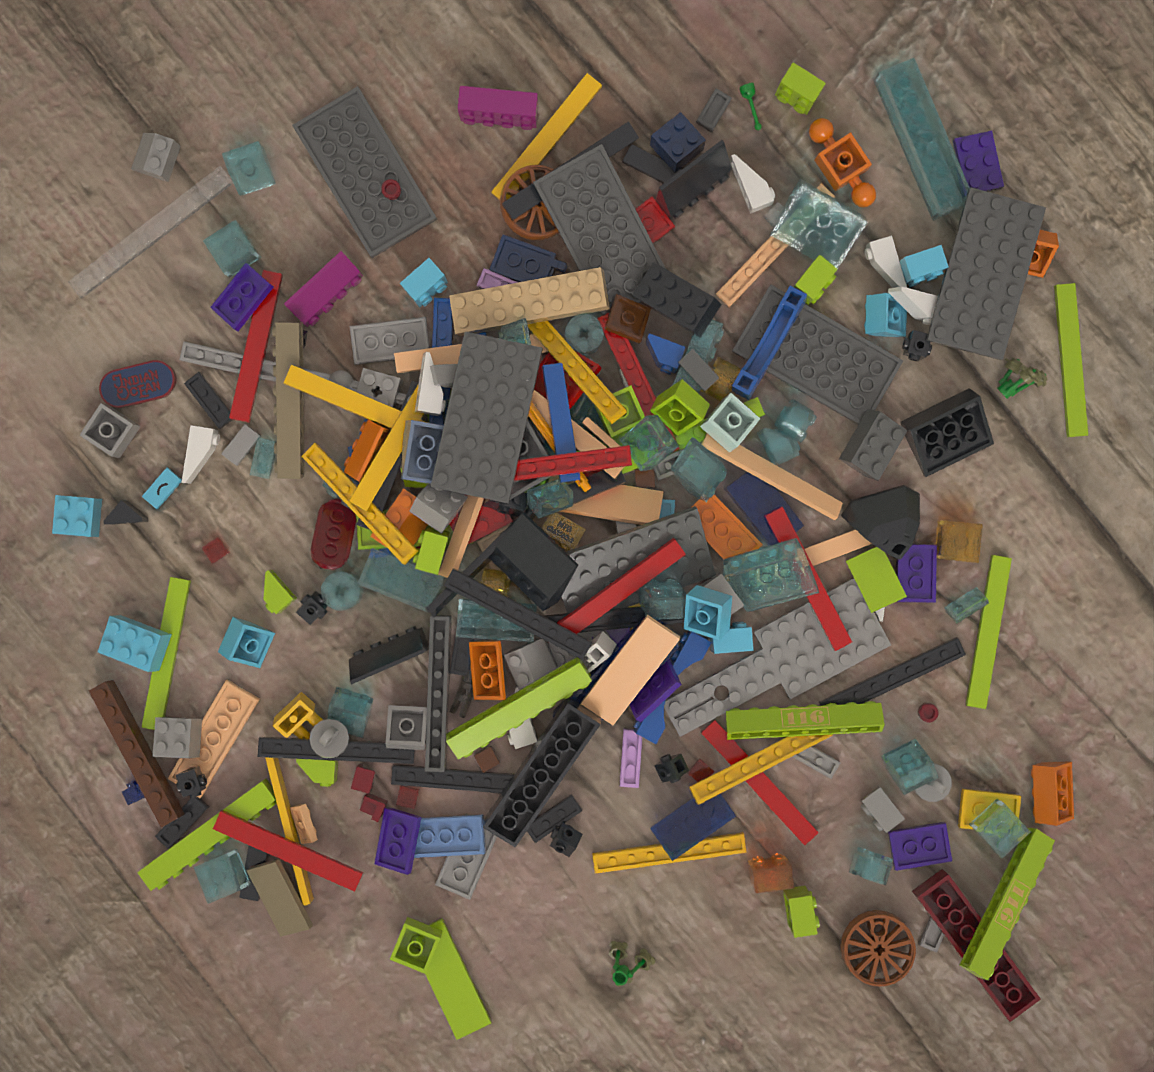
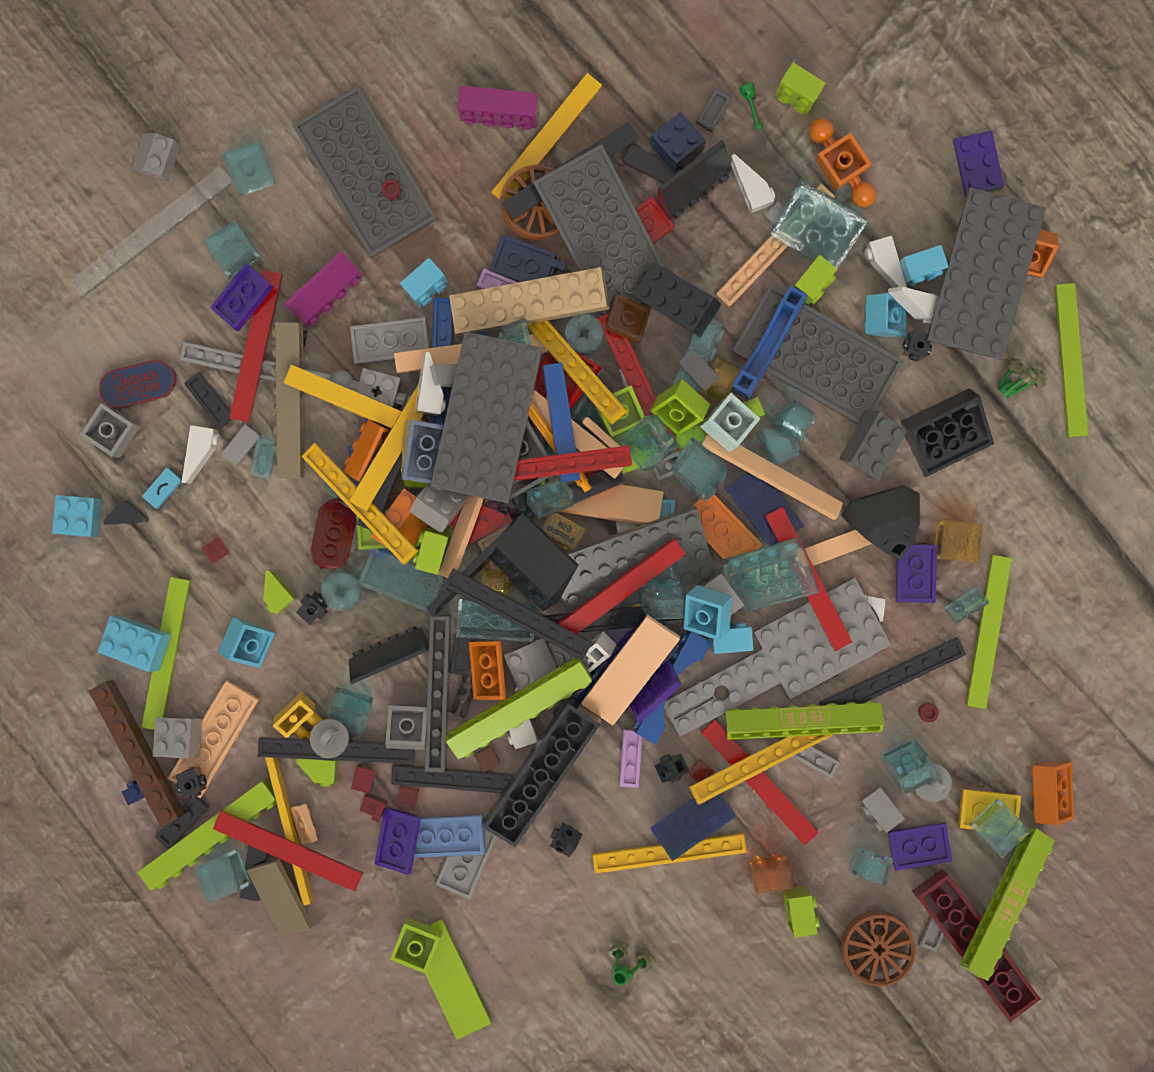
black tile [527,794,583,843] -> none
reddish brown tile [634,468,655,488] -> none
blue slope [646,333,685,375] -> none
lime tile [846,547,907,613] -> none
clear light blue brick [873,58,969,221] -> none

